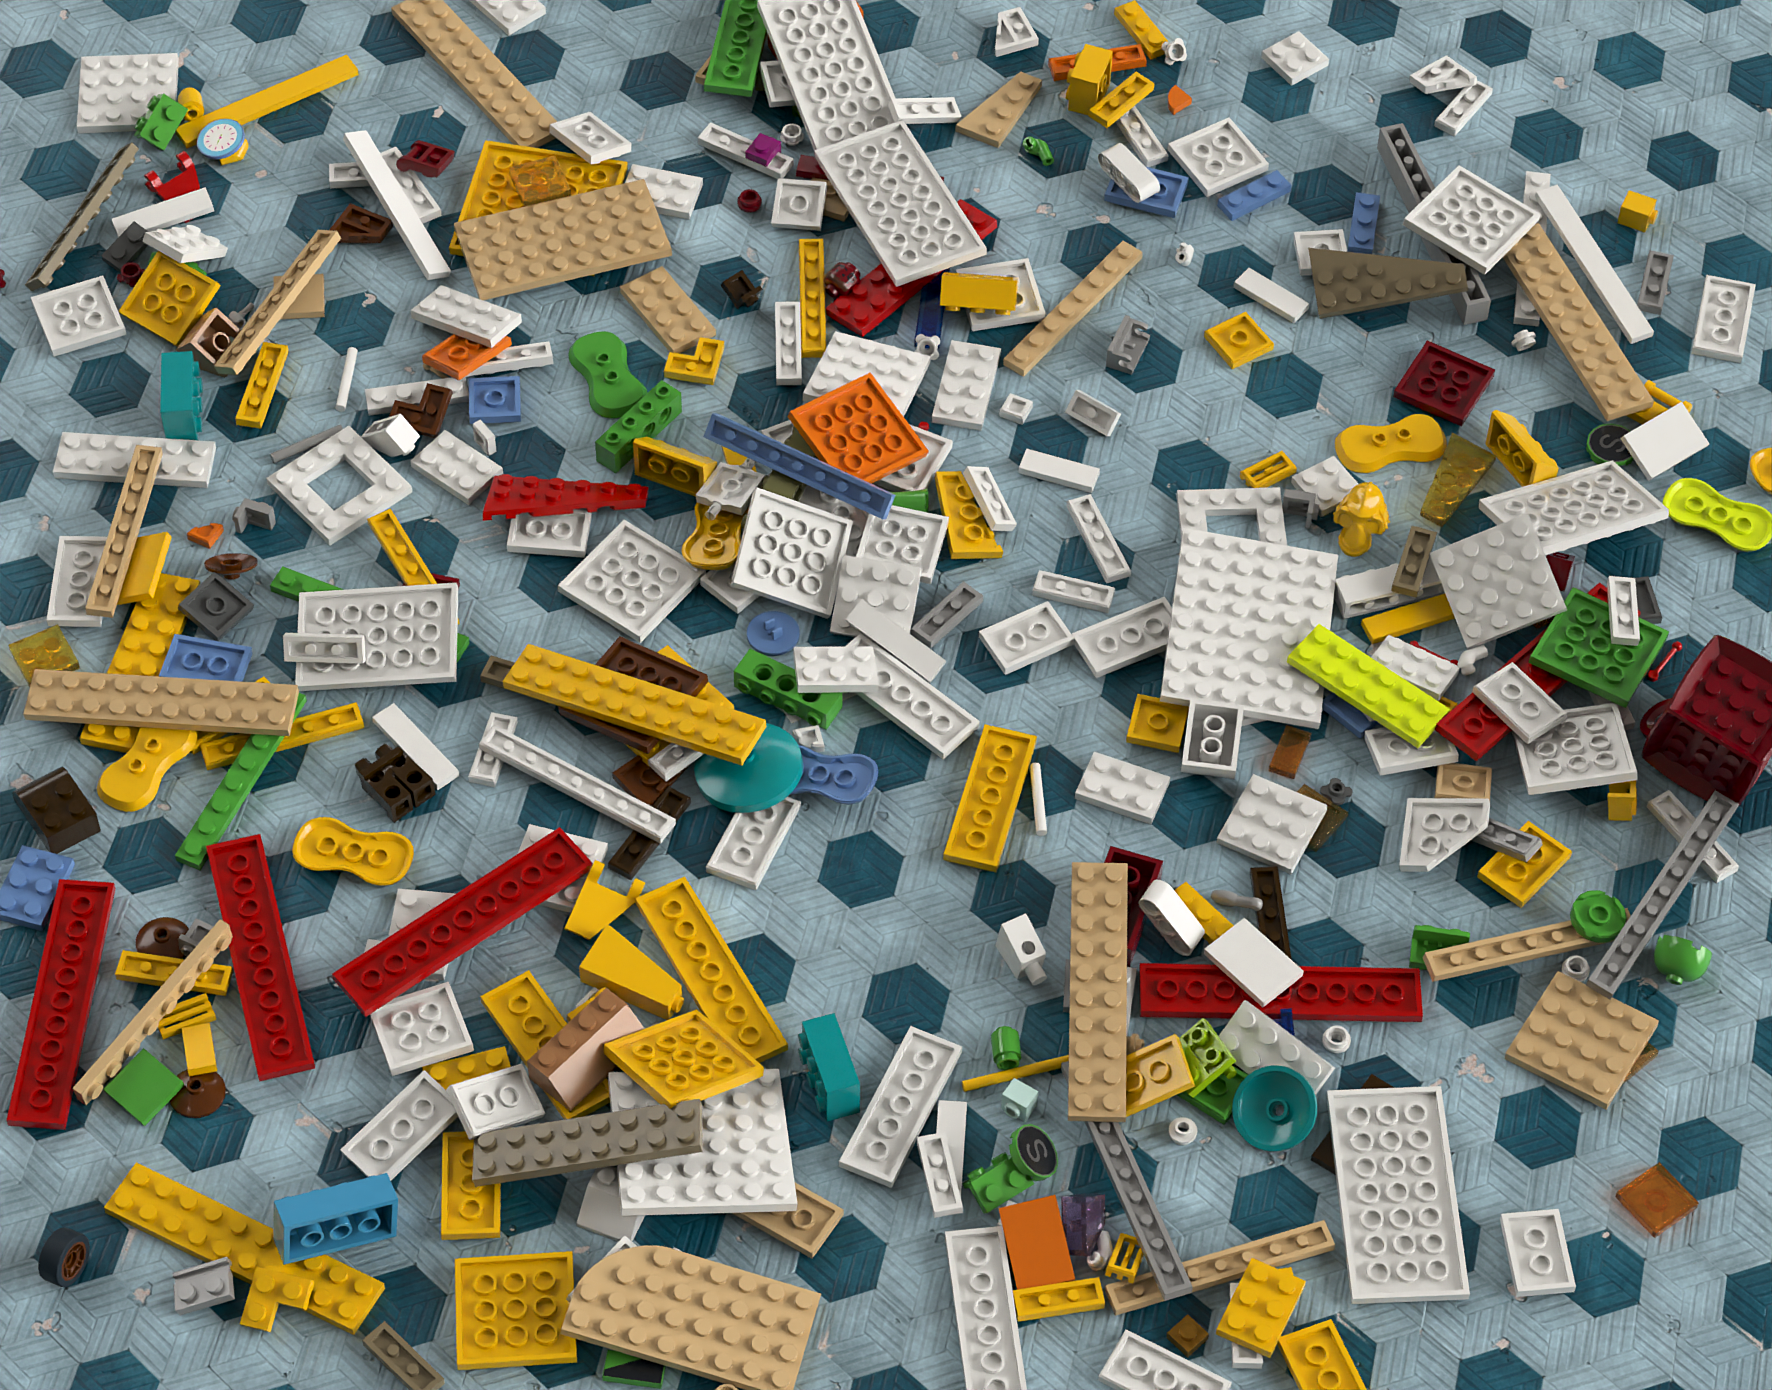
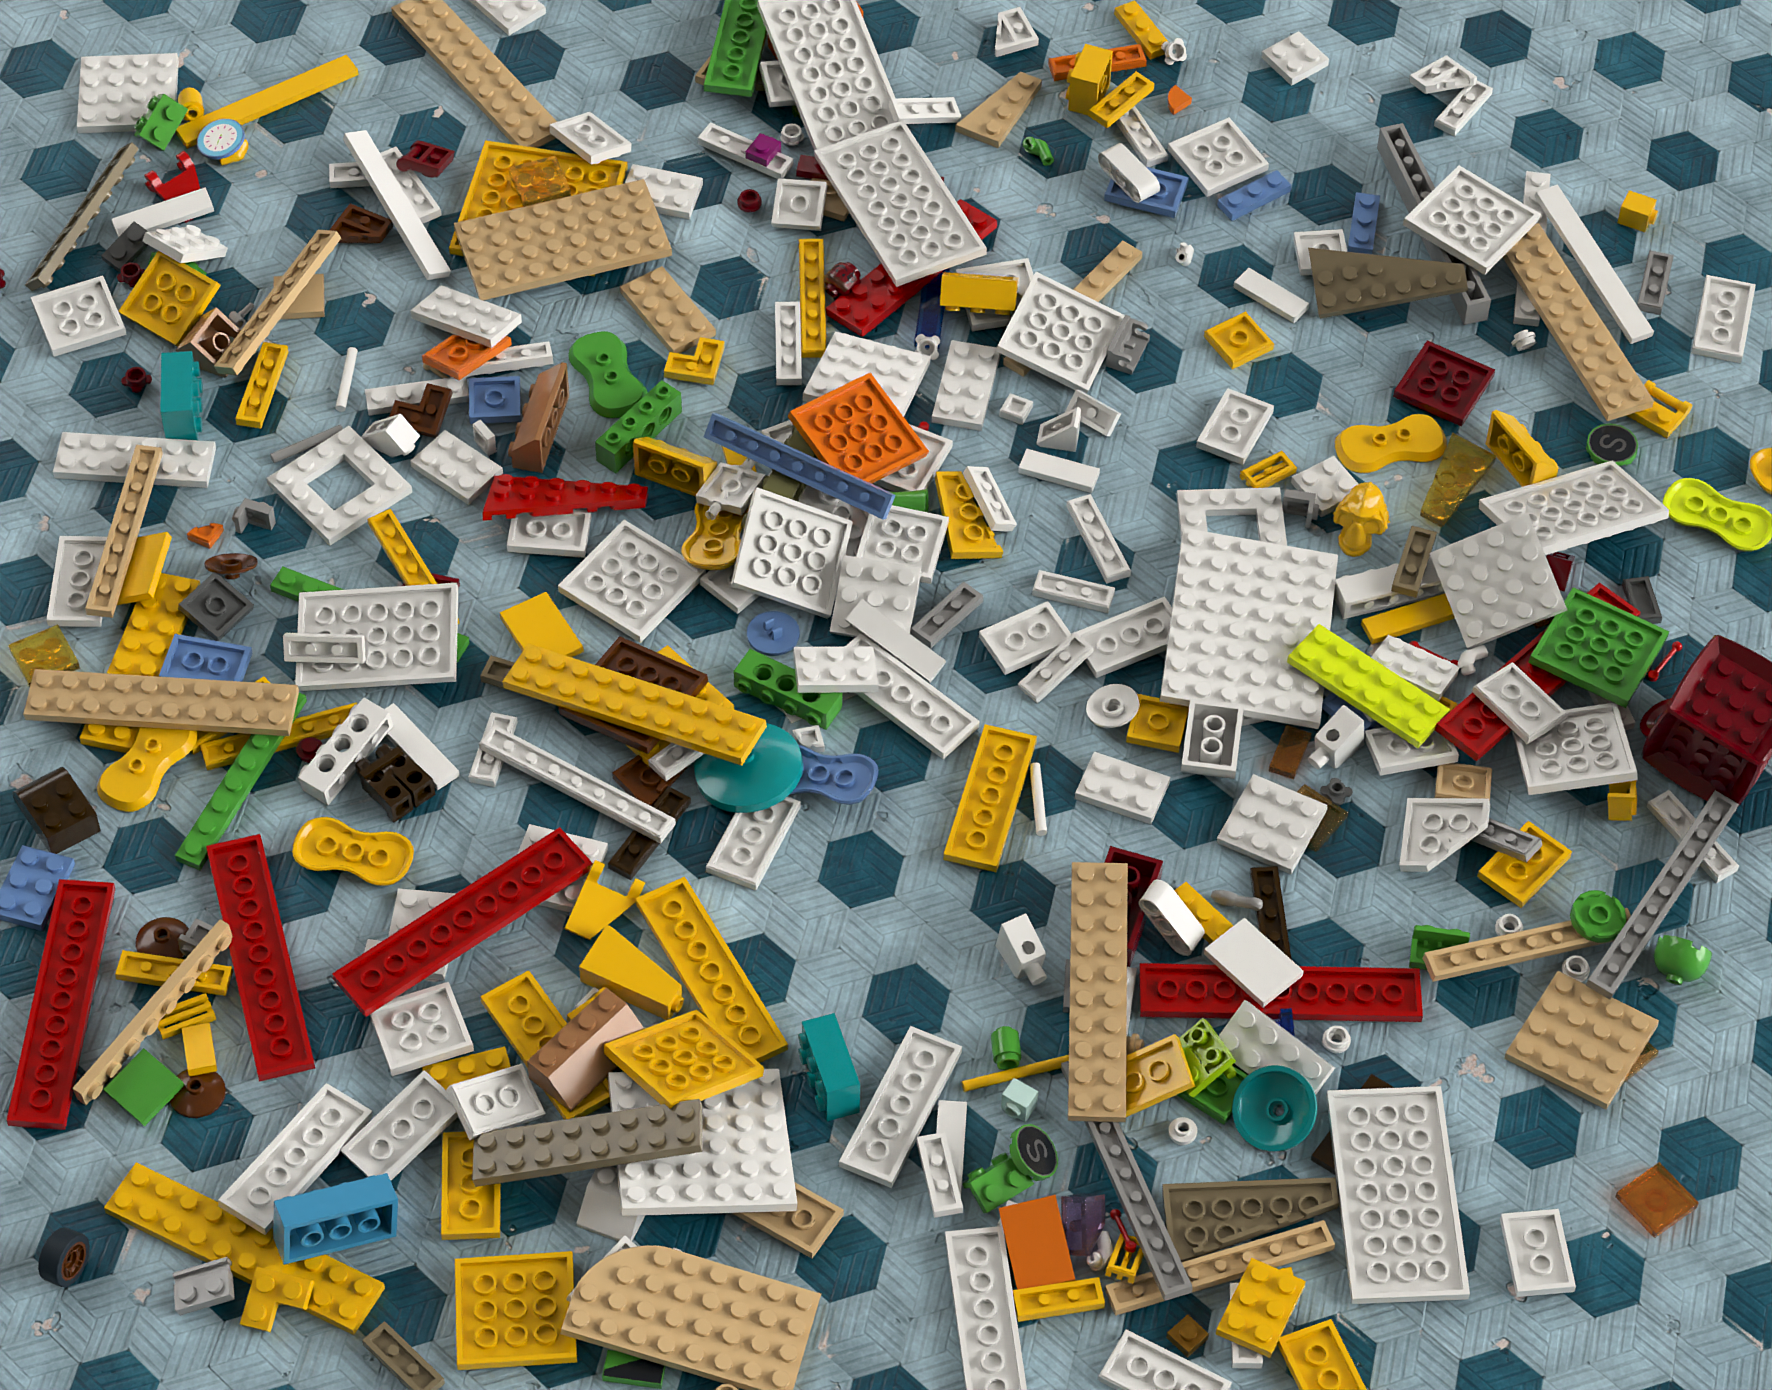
dark brown bracket [721,270,763,309] -> none
white plate [1607,576,1640,646] -> none
white tile [1620,402,1709,481] -> none
none -> dark red plate [121,367,152,393]
none -> white plate [218,1083,372,1235]
none -> dark red plate [296,737,323,763]
none -> white brick [298,698,394,806]
none -> yellow tile [499,592,584,657]
none -> medium nougat slope [508,362,569,473]
none -> white plate [995,272,1125,394]
none -> white tile [1018,632,1094,704]
none -> white slope [1037,407,1081,452]
none -> white dish [1086,684,1139,728]
none -> red hinge [1110,1209,1137,1253]
none -> dark tan wing [1162,1177,1339,1262]
none -> white plate [1196,388,1274,465]
none -> white torso [1308,705,1365,770]
none -> white plate [1495,914,1523,936]

